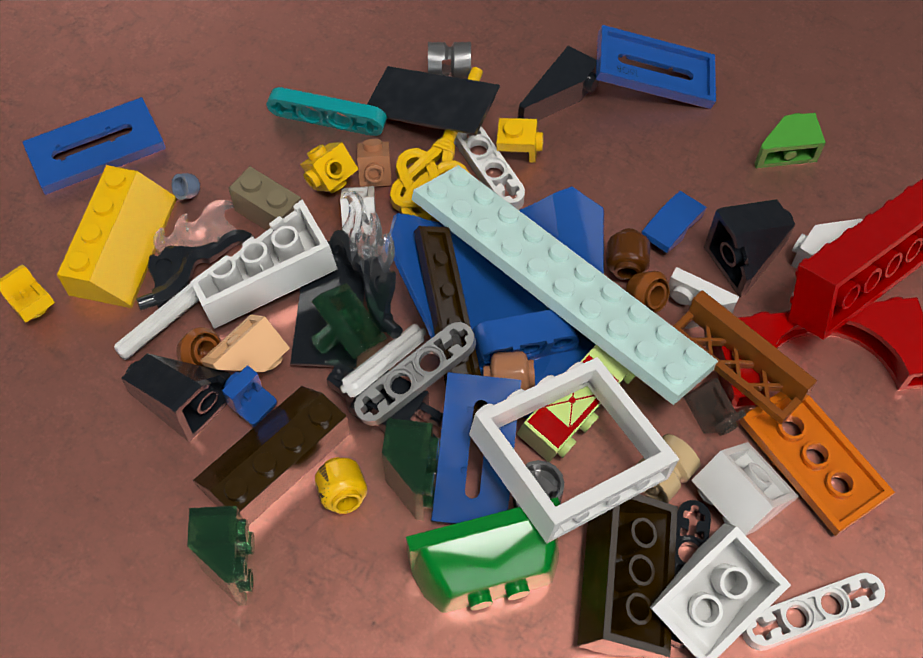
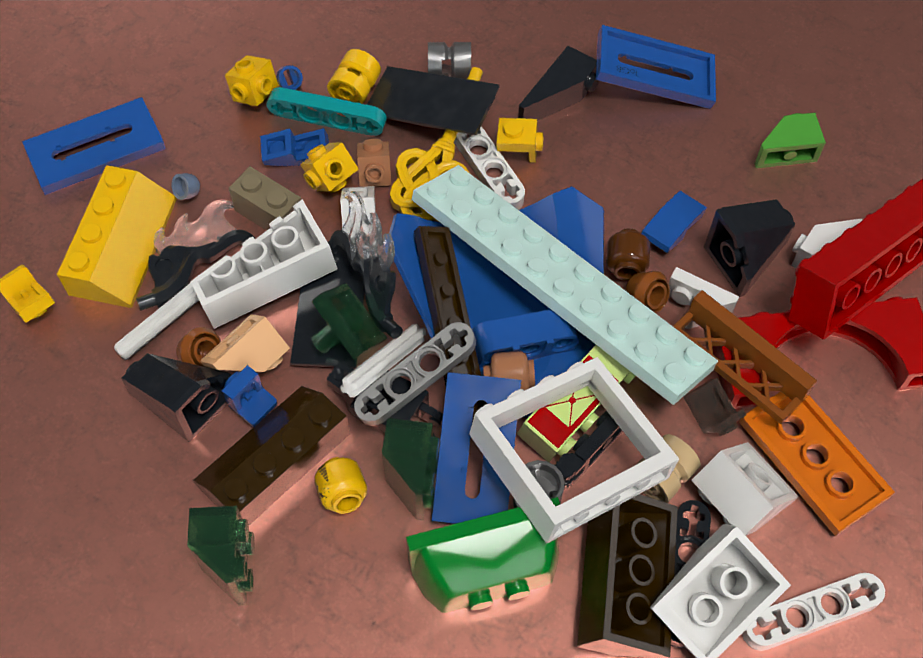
none -> yellow brick [225,55,279,106]
none -> blue slope [260,128,329,166]
none -> blue hinge [276,65,303,90]
none -> yellow wheel [327,49,381,104]
none -> black hinge [555,410,623,489]

